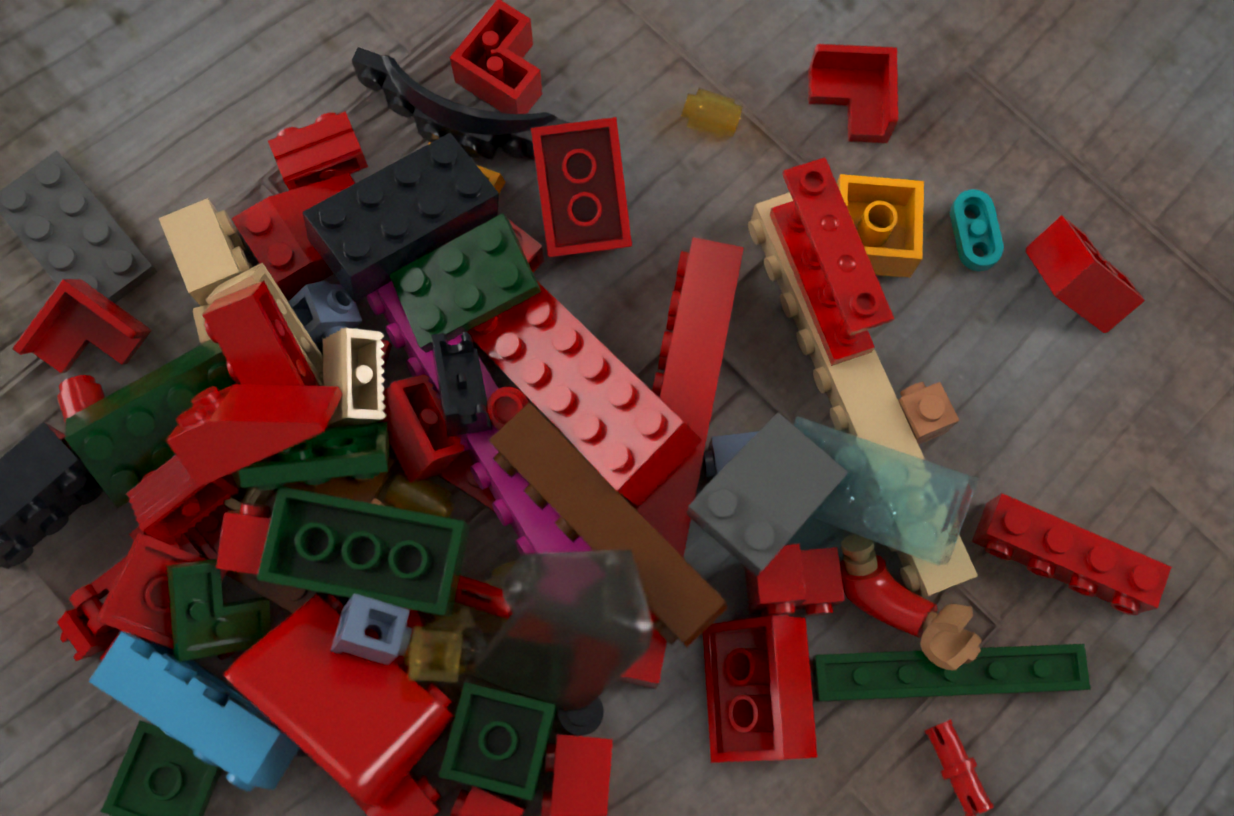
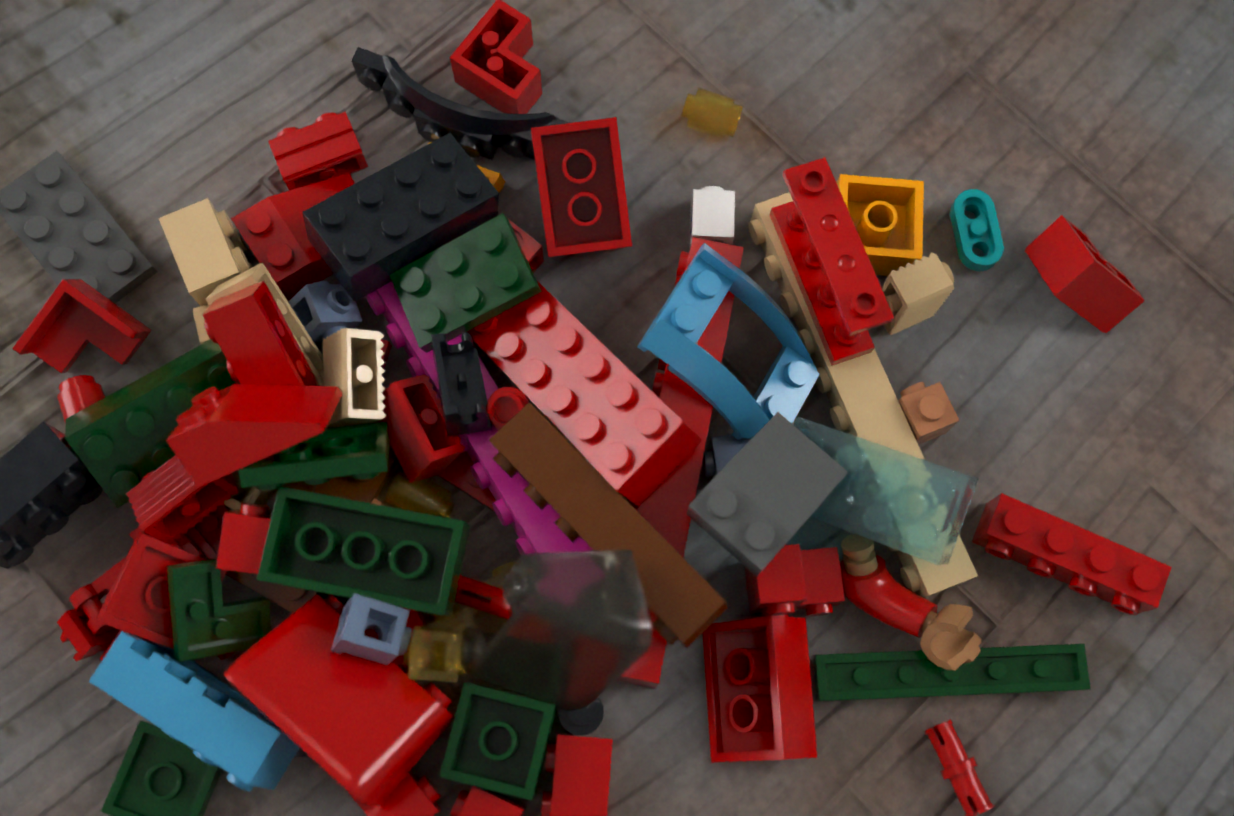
red panel [809,44,898,143] -> none
none -> dark azure wedge [637,243,820,440]
none -> white brick [689,186,735,252]
none -> tan brick [881,252,954,335]

